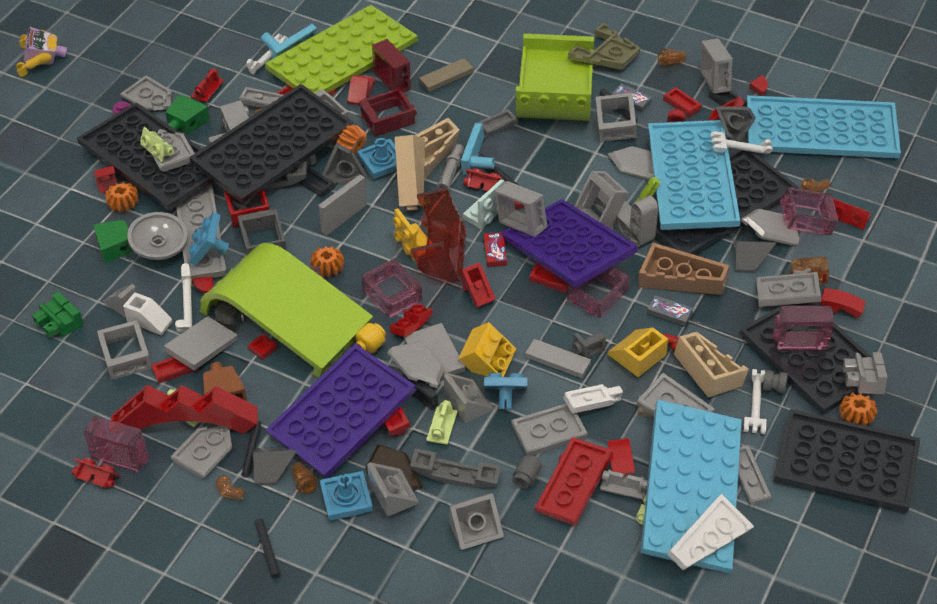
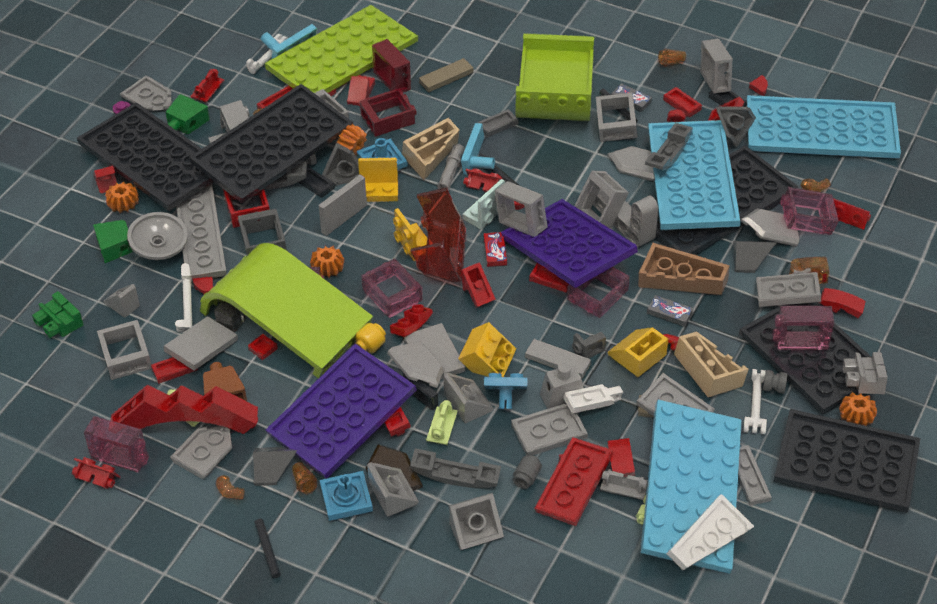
torso [16,27,67,77] -> none
white slope [123,292,173,336] -> none
yellowish green hinge [140,127,174,162] -> none
light grey tile [152,129,195,172] -> none
dark azure plate [189,212,229,266] -> none
light grey tile [239,87,283,108] -> none
black bar [241,421,262,478] -> none
tan slope [395,135,425,210] -> none
olive wing [568,23,640,70] -> none
lime axle [635,177,661,202] -> none
white hinge [710,131,773,154] -> none
none -> yellow bracket [358,158,398,202]
none -> light grey torso [540,363,584,409]
none -> dark grey slope [645,123,693,170]

